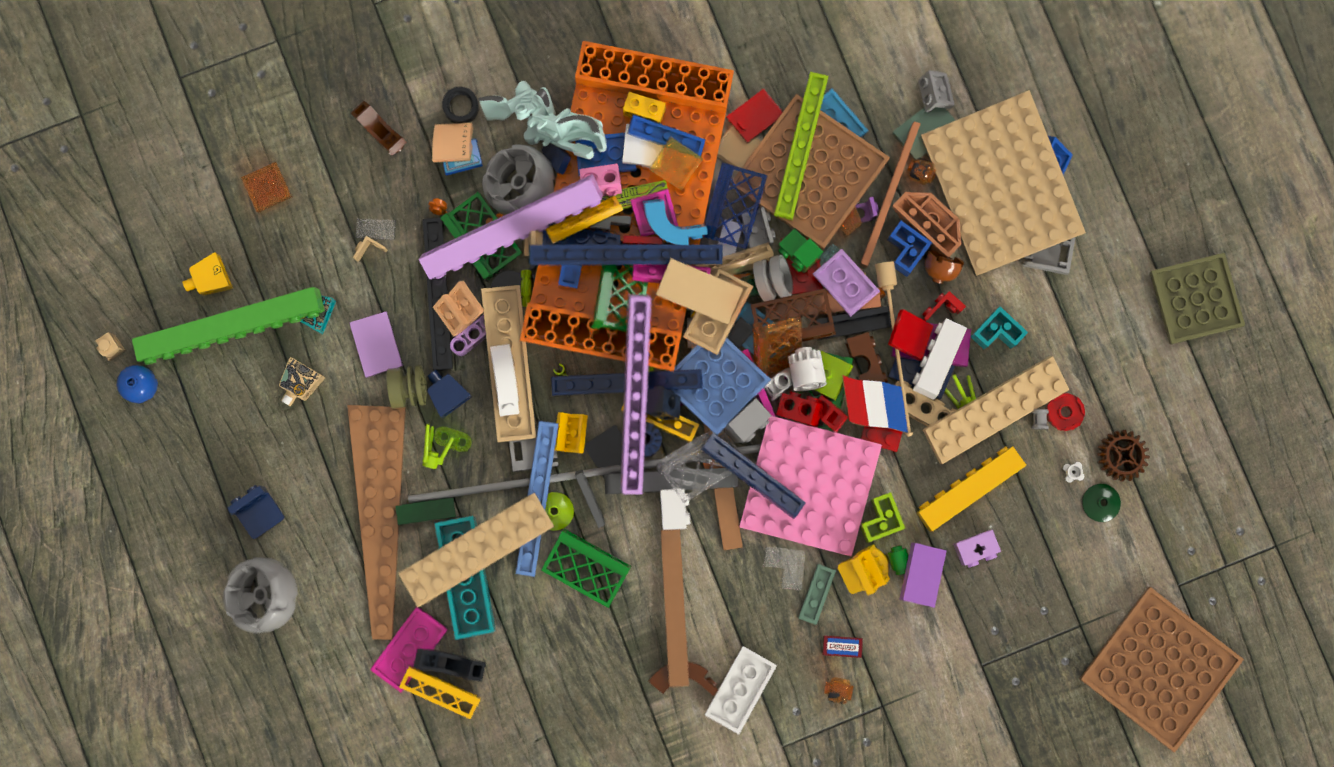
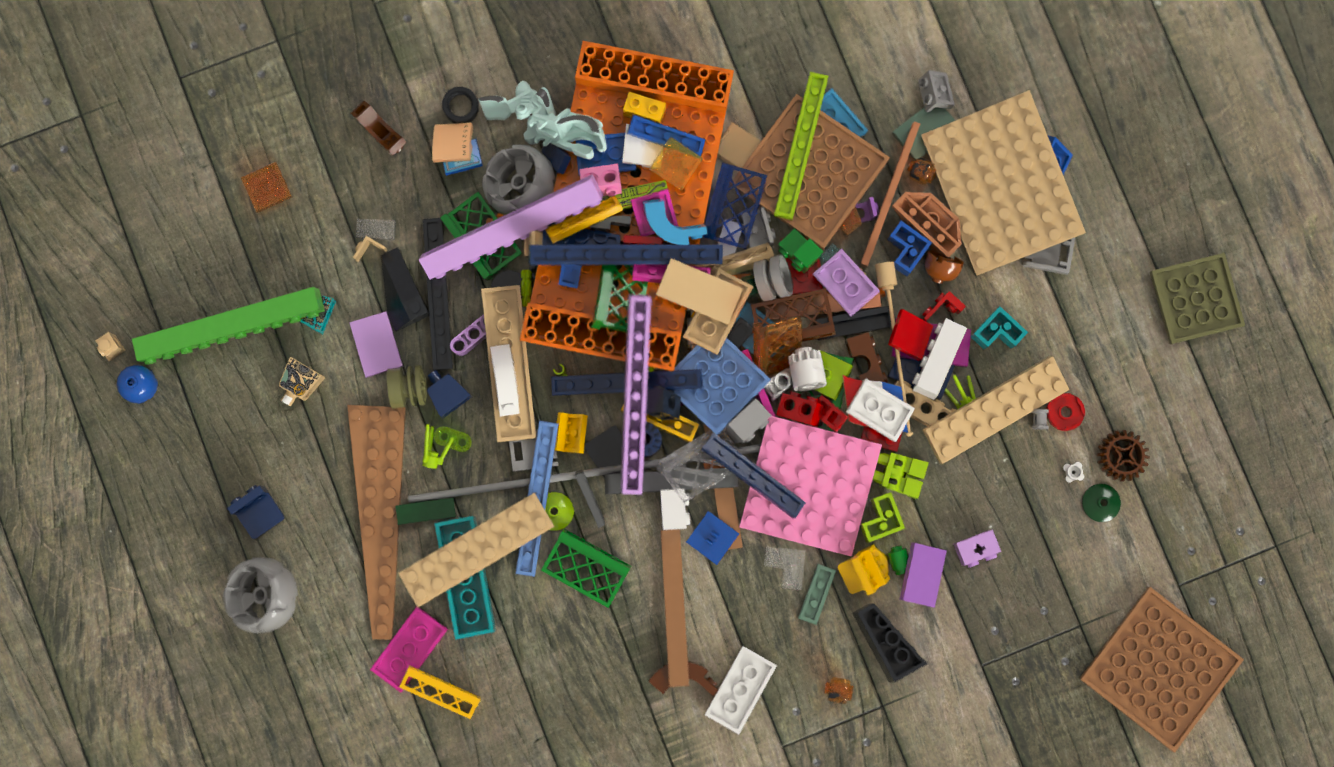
yellow torso [183,252,233,296] -> none
black arch [413,648,486,682] -> none
orange plate [429,199,447,215] -> none
light nougat slope [433,281,485,337] -> none
red container [726,88,783,143] -> none
tile [822,635,863,658] -> none
yellow brick [916,446,1027,532] -> none
none -> black wedge [381,247,429,332]
none -> blue piece [686,511,739,565]
none -> white tile [846,379,915,442]
none -> black wedge [852,603,928,683]
none -> lime hips [872,452,929,499]

